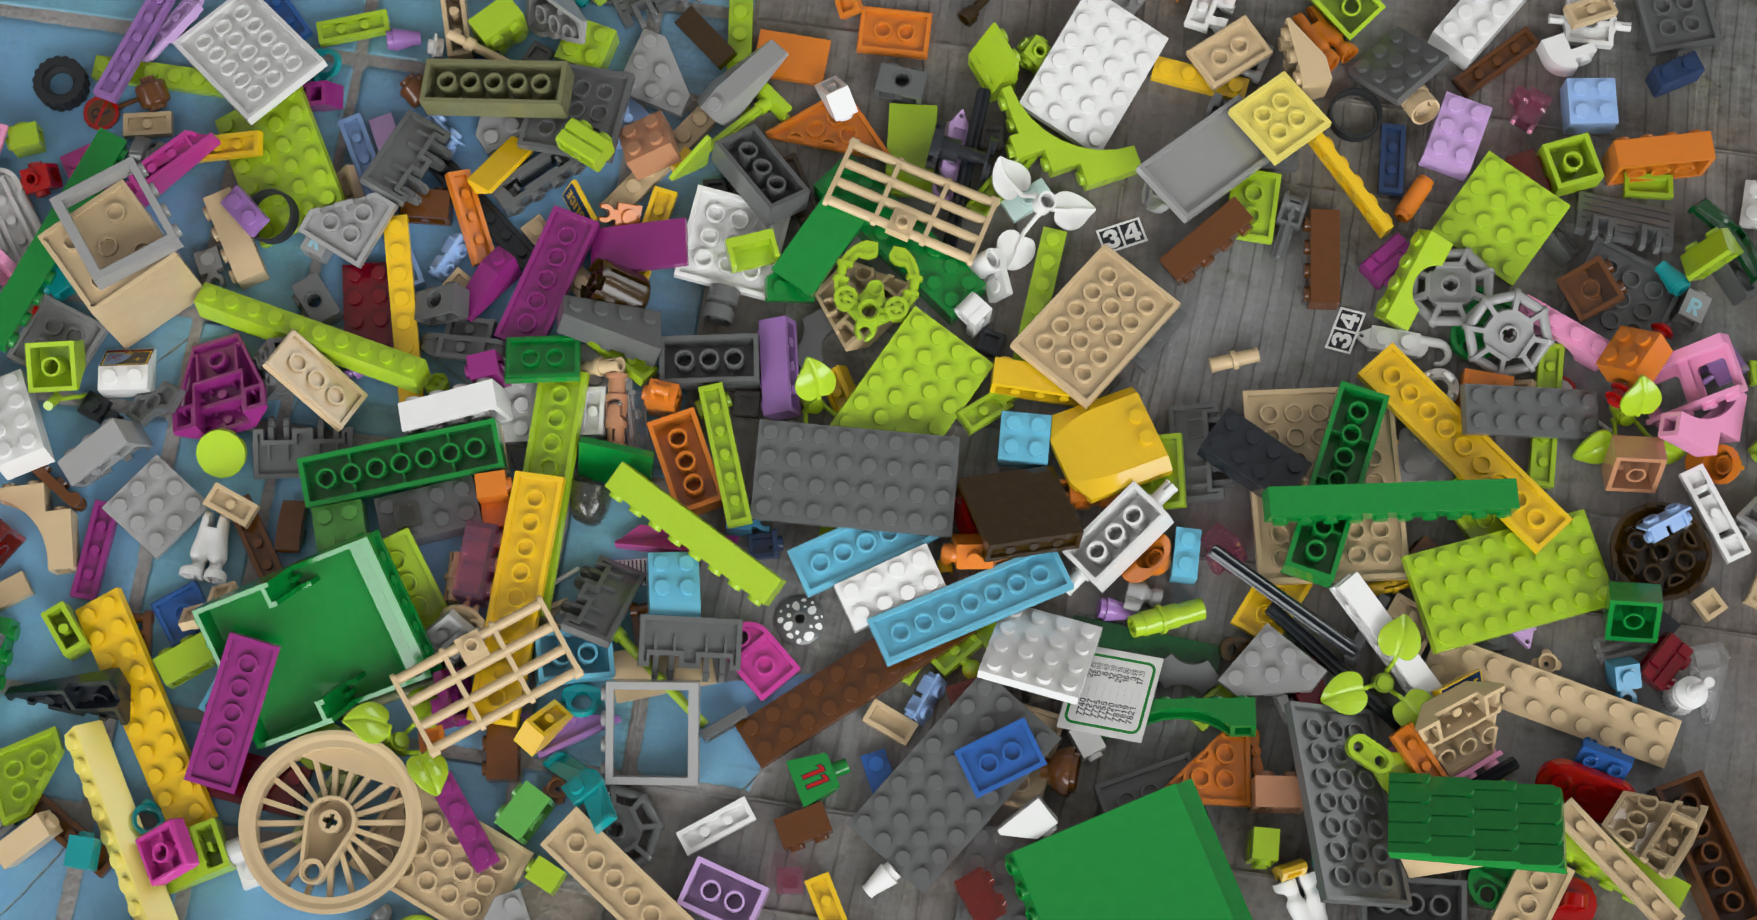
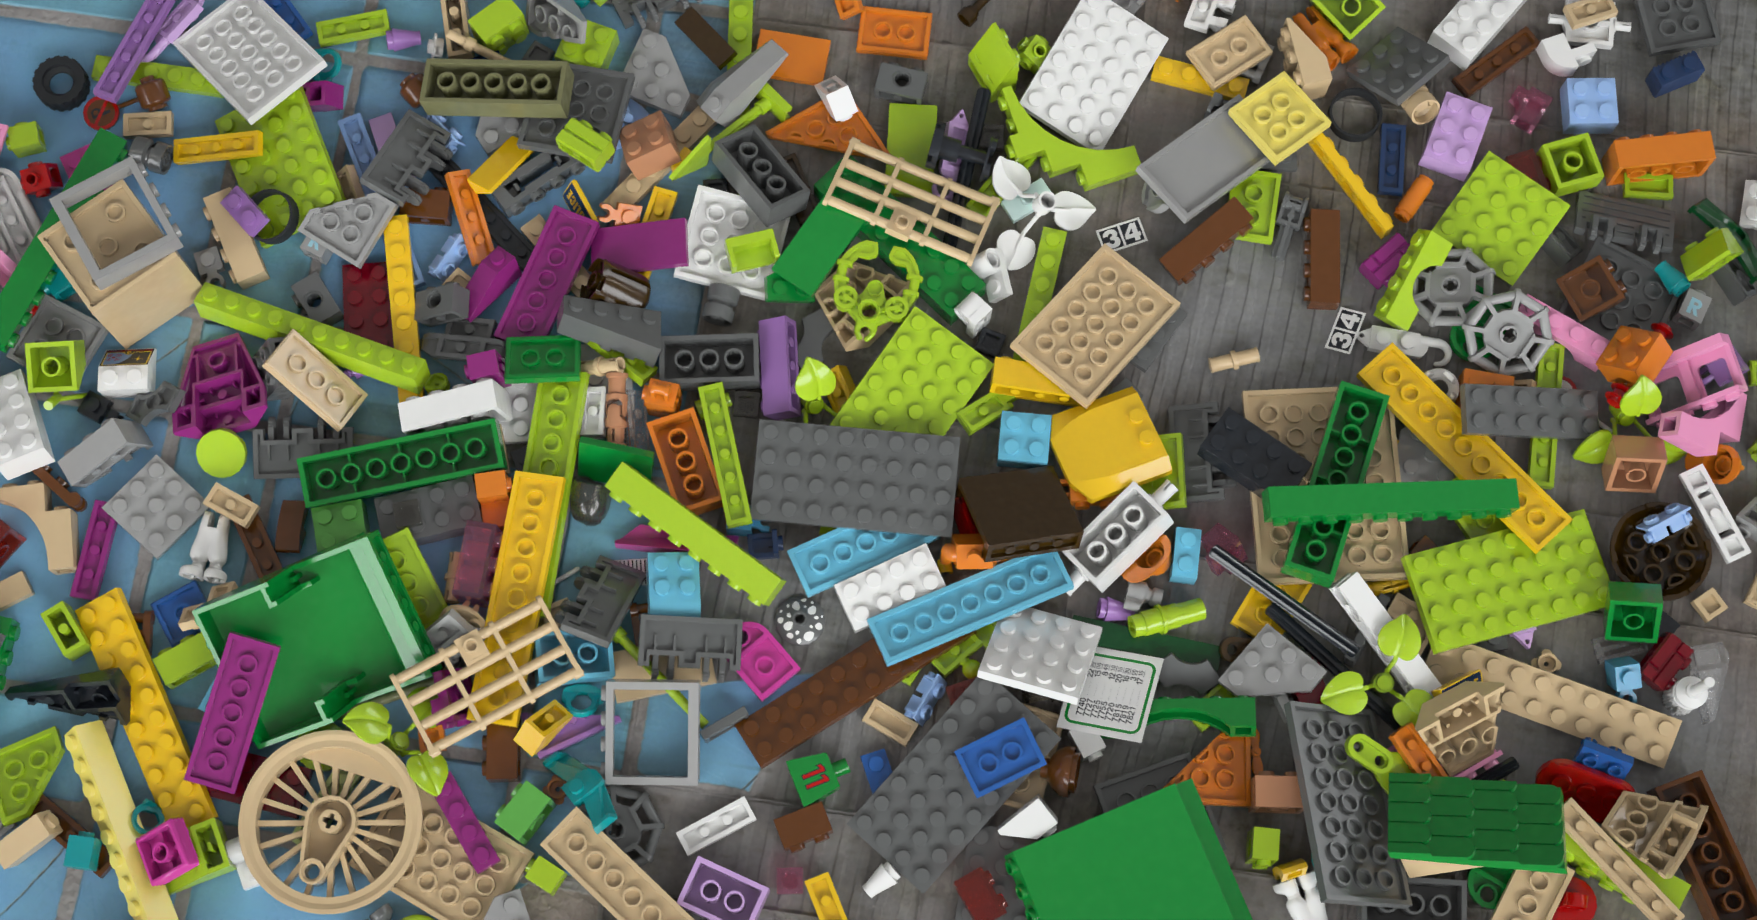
dark pink wedge [126,130,221,208] -> none

